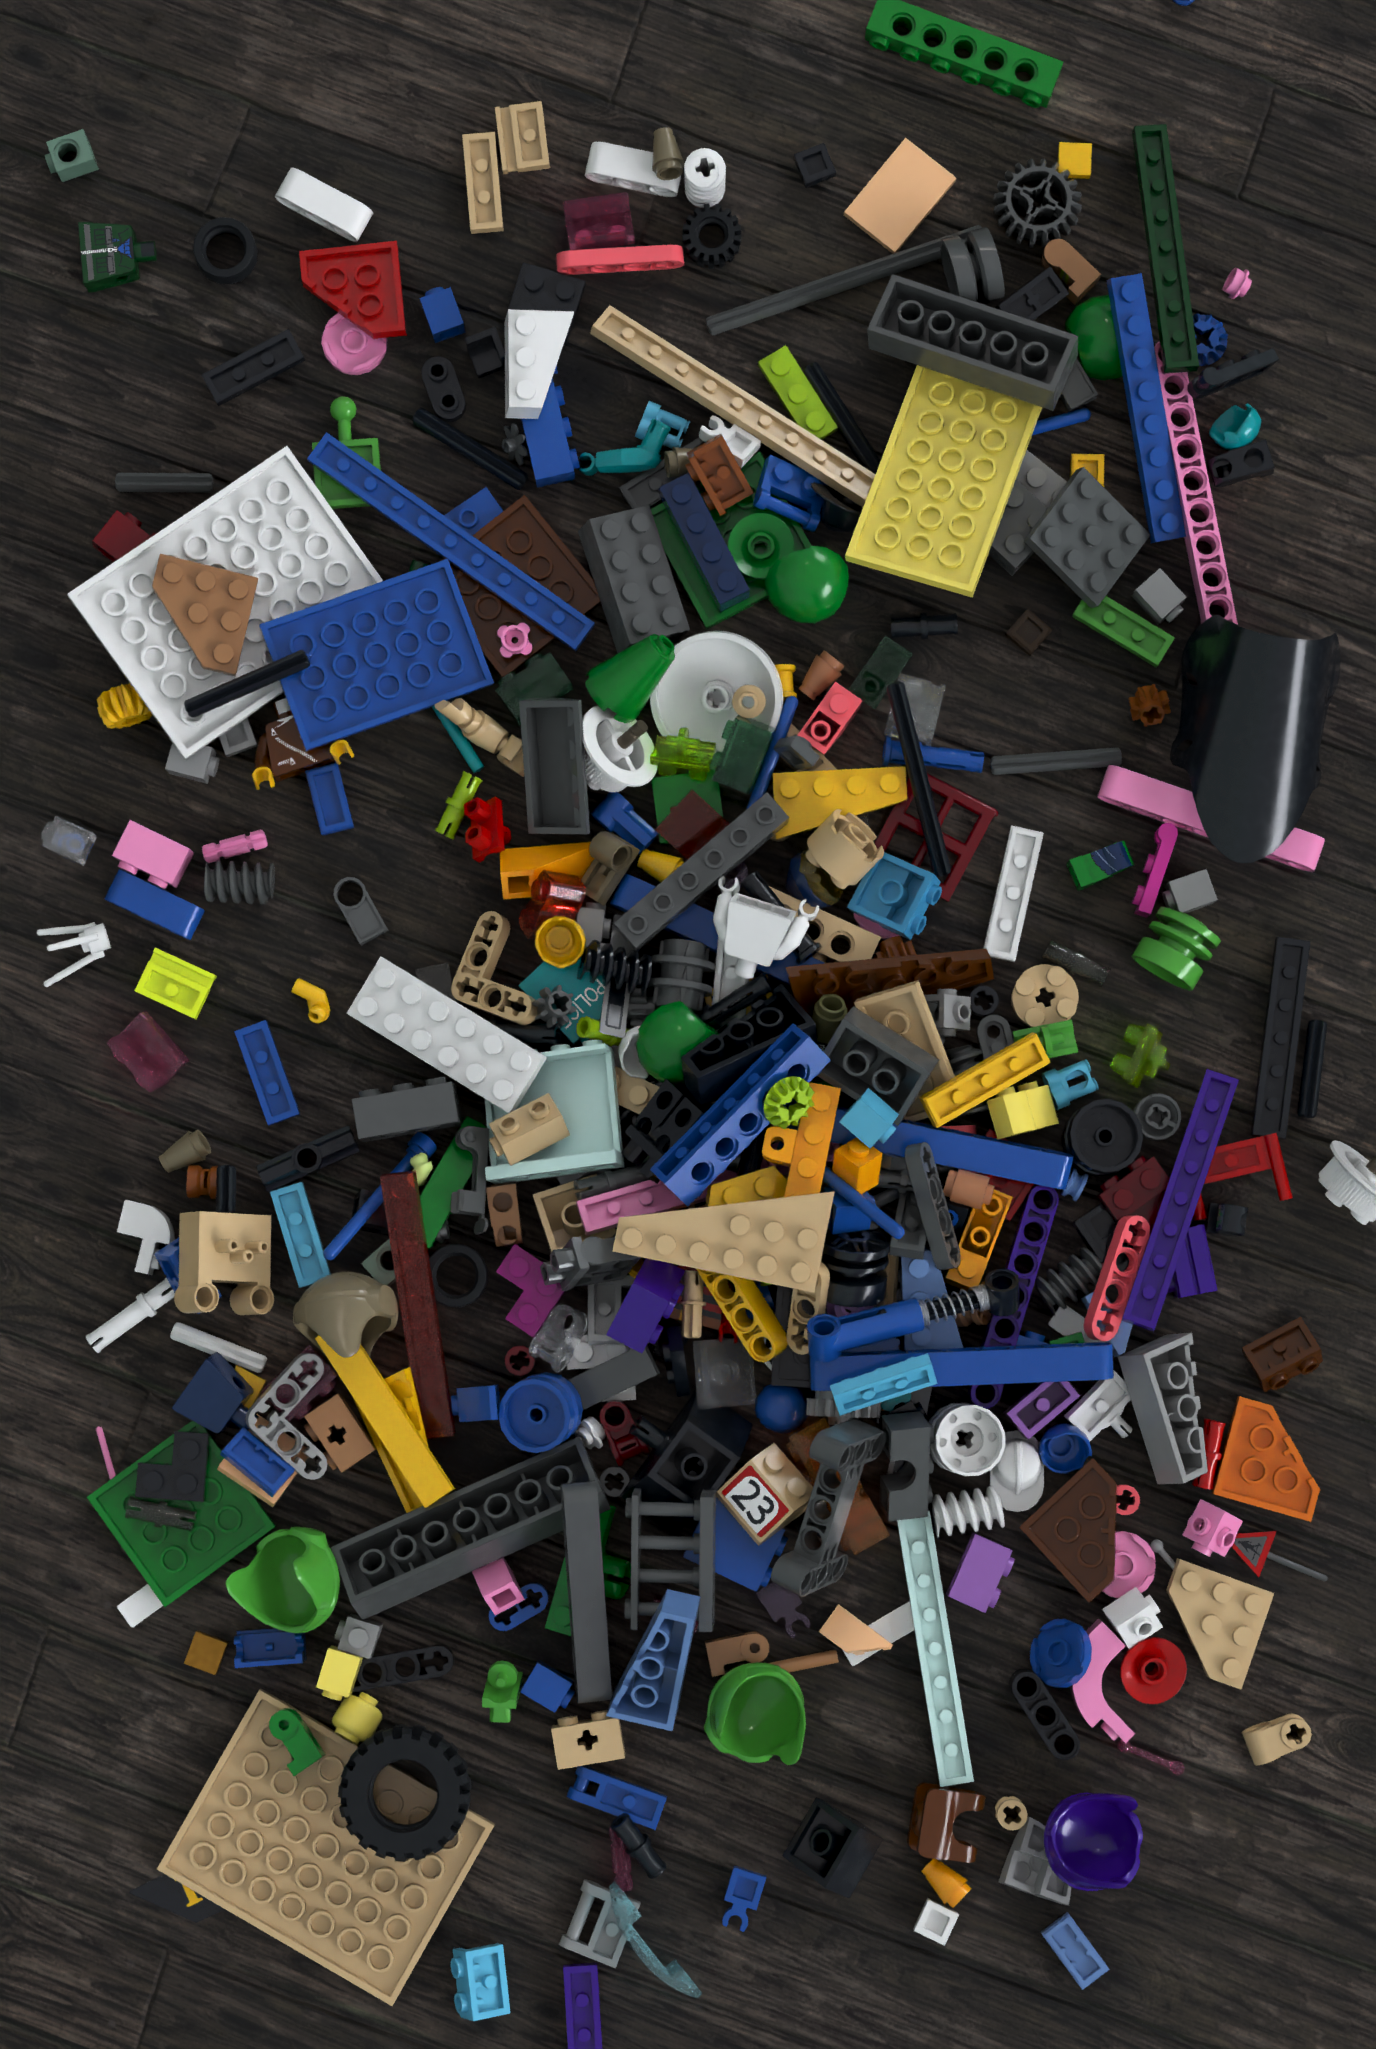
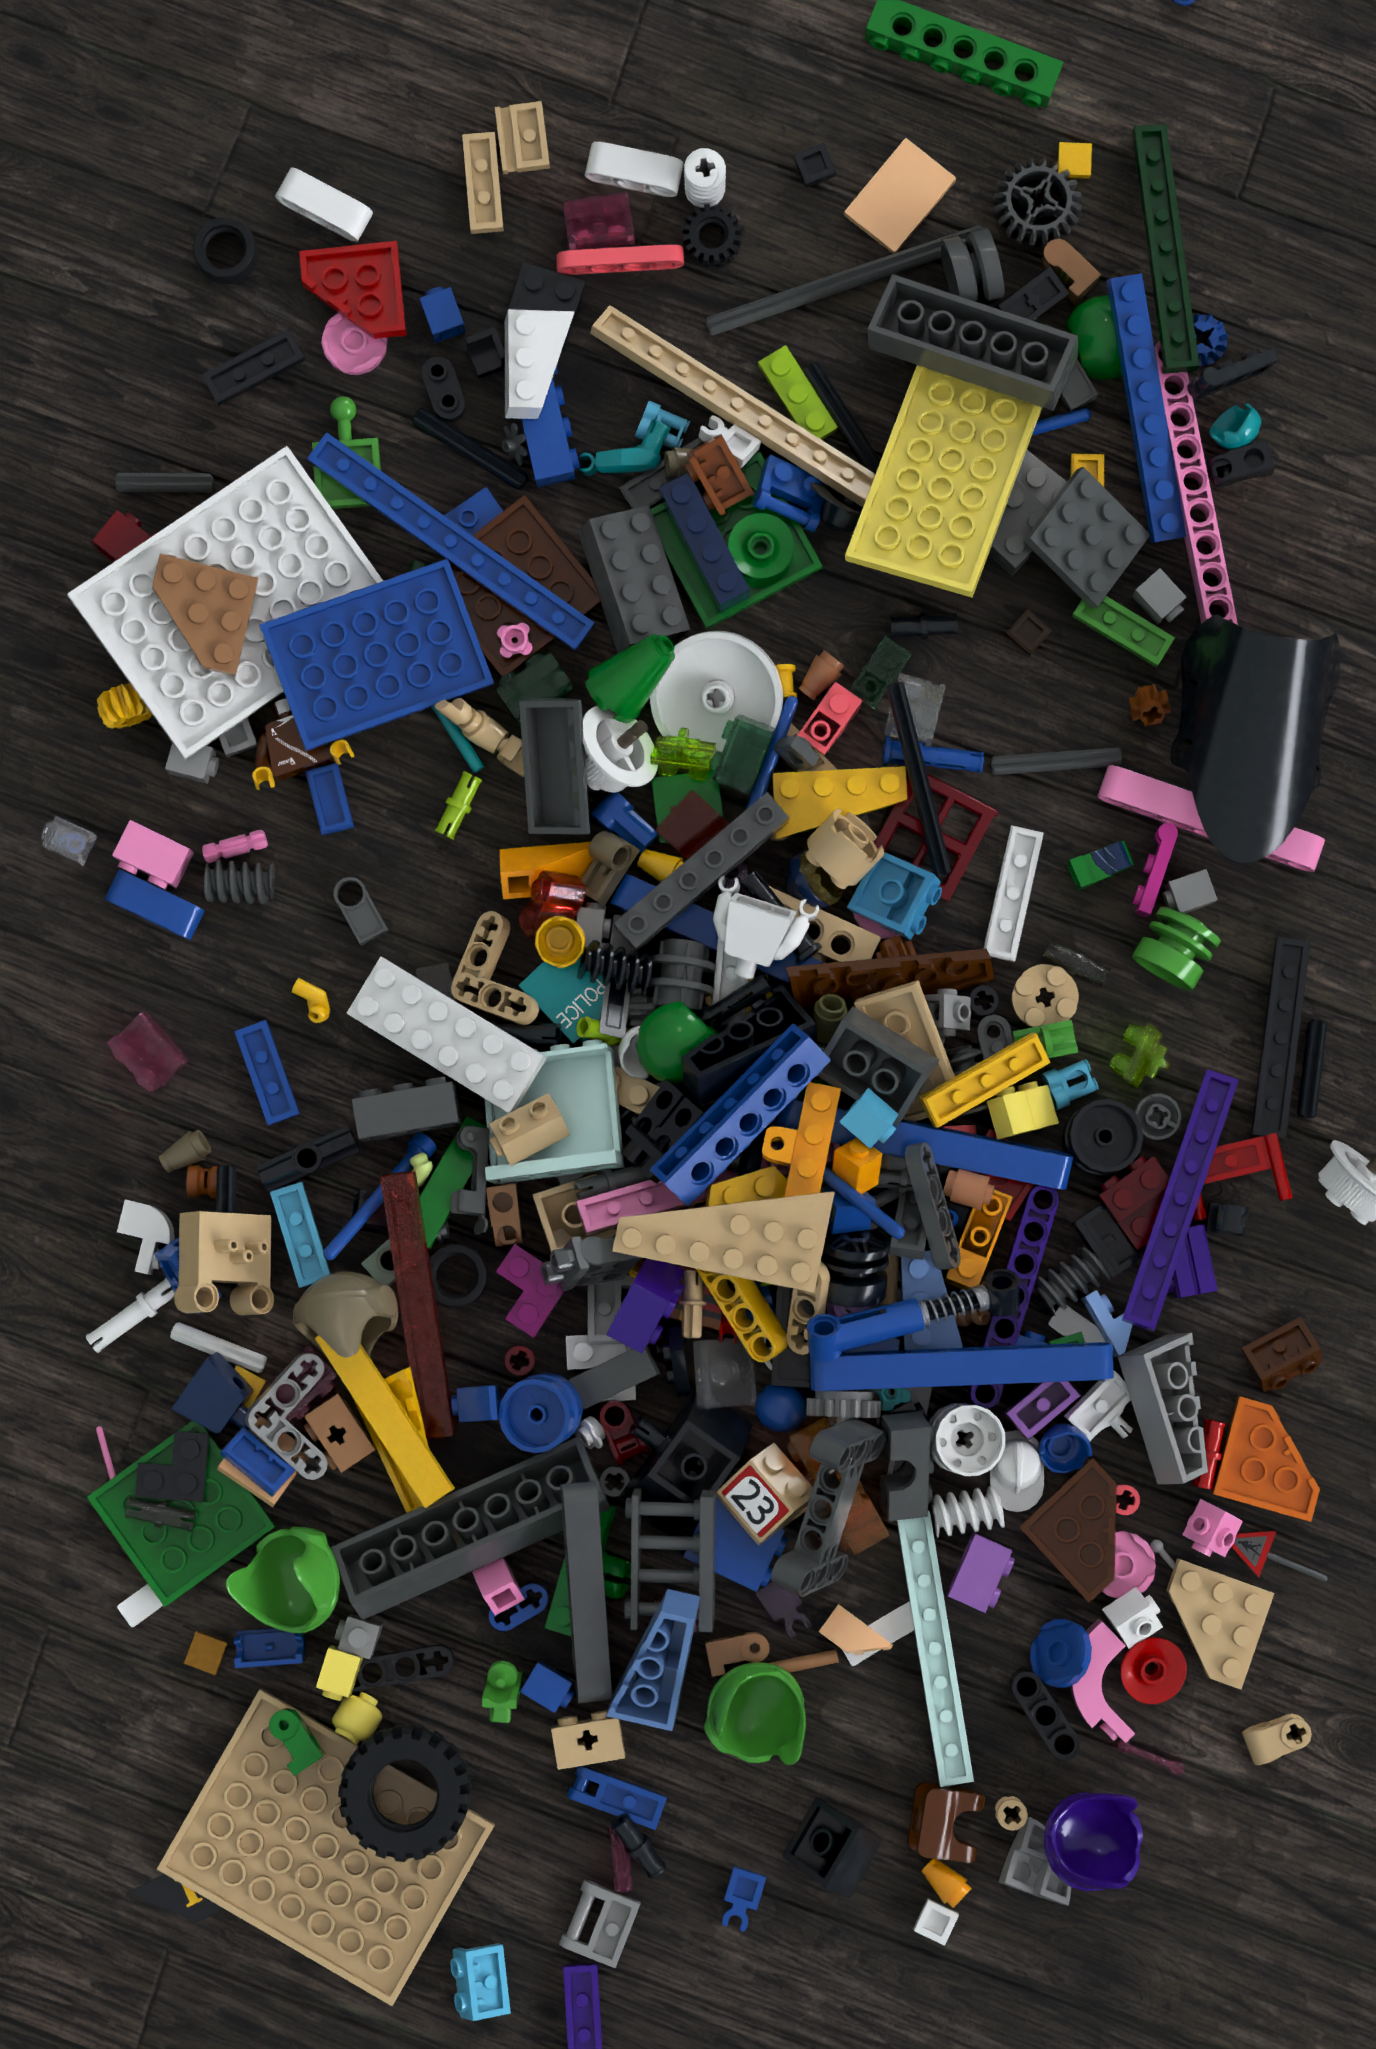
white plant [37,922,111,987] -> none
sand green brick [44,129,99,182] -> none
dark green torso [78,222,157,293] -> none
neon yellow plate [134,947,217,1020] -> none
black axle [184,650,310,718] -> none
red hips [464,796,511,863] -> none
clear piece [529,1304,588,1372] -> none
dark grey gear [532,985,577,1028] -> none
clear light blue slope [609,1881,702,1998] -> none
dark tan cone [652,127,685,180] -> none
tan plate [732,685,766,718] -> none
lime gear [763,1076,815,1129] -> none
green cylinder [765,545,849,624] -> none
medium azure plate [830,1353,937,1416] -> none
medium blue plate [1041,1912,1110,1990] -> none
medium blue bush [1061,1168,1089,1202] -> none
coral beam [1084,1215,1151,1341] -> none
bright pink plate [1222,268,1252,299] -> none

